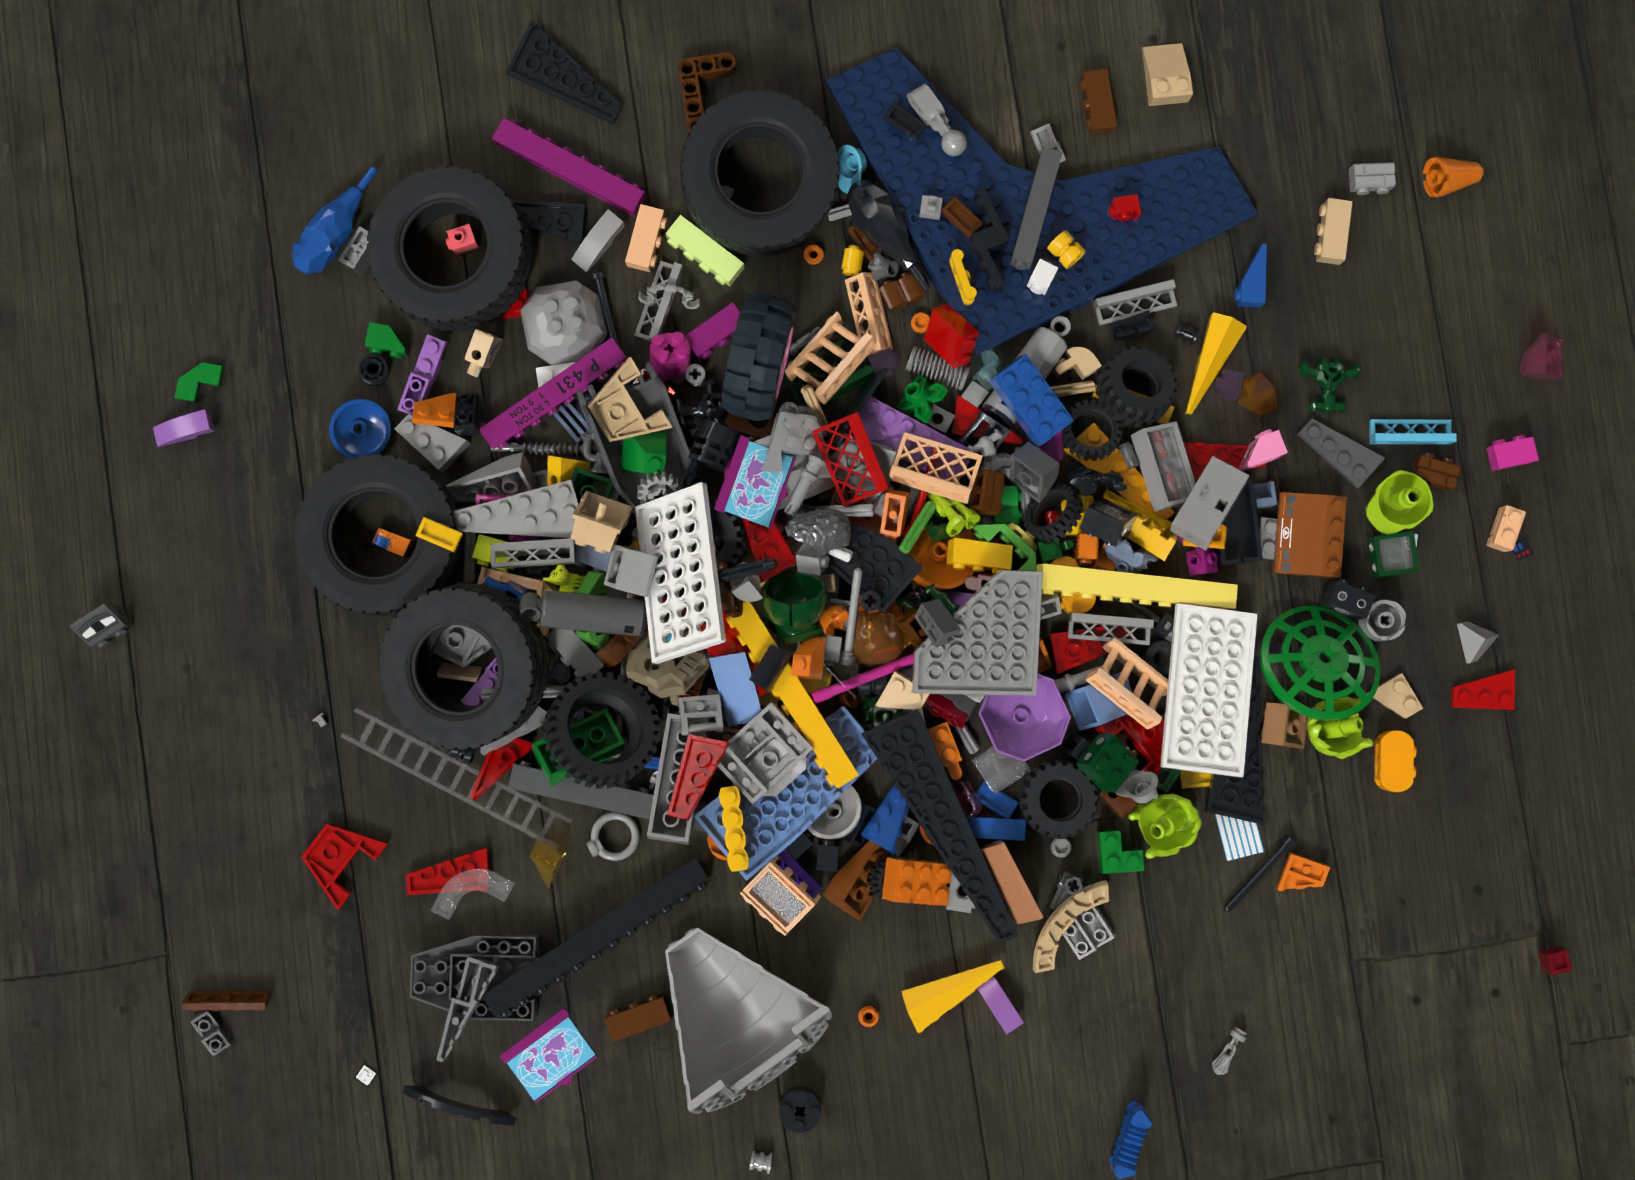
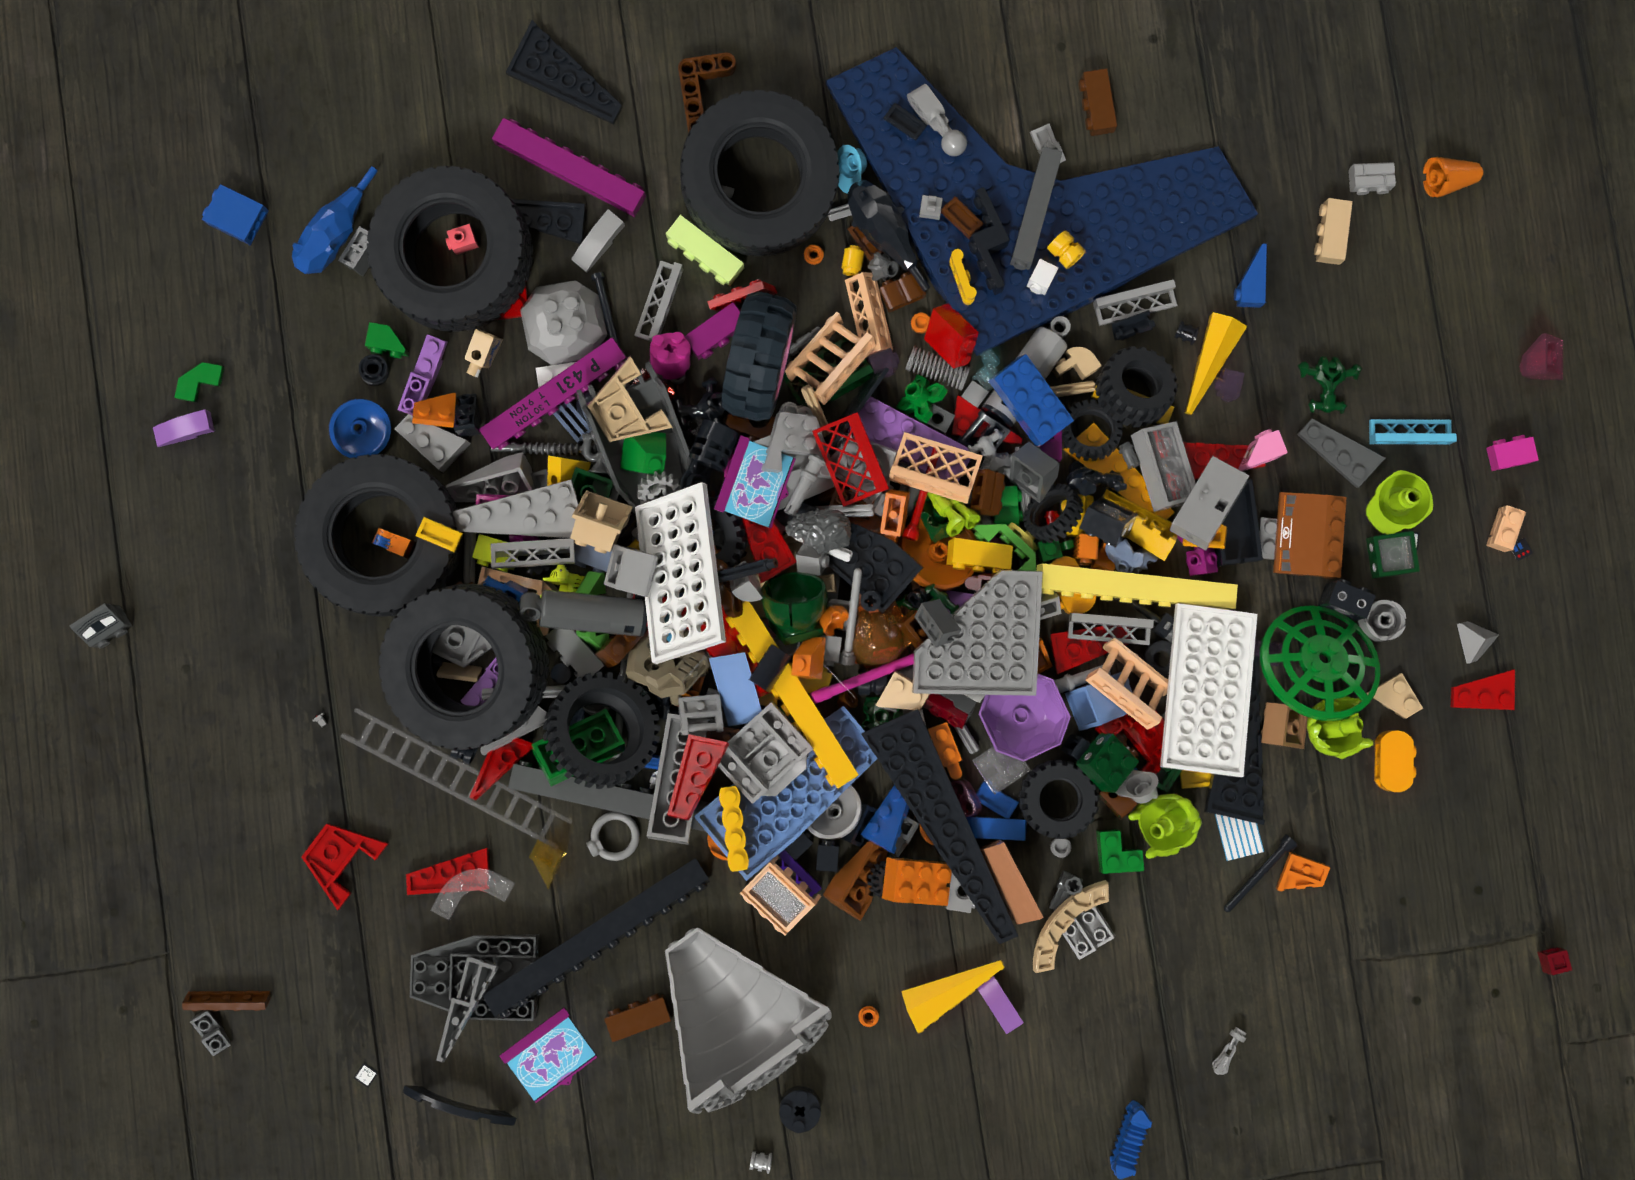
light nougat brick [625,204,668,272] -> none
light grey piece [639,284,700,309] -> none
light grey bush [685,364,705,386] -> none
bright green axle [899,501,936,554] -> none
red brick [1108,194,1141,222] -> none
tan slope [1142,43,1193,106] -> none
clear orange slope [1238,372,1278,417] -> none
sand blue panel [1253,481,1277,509] -> none
reddish brown brick [1411,453,1460,491] -> none
none -> blue brick [202,184,269,246]
none -> red wing [707,280,777,311]

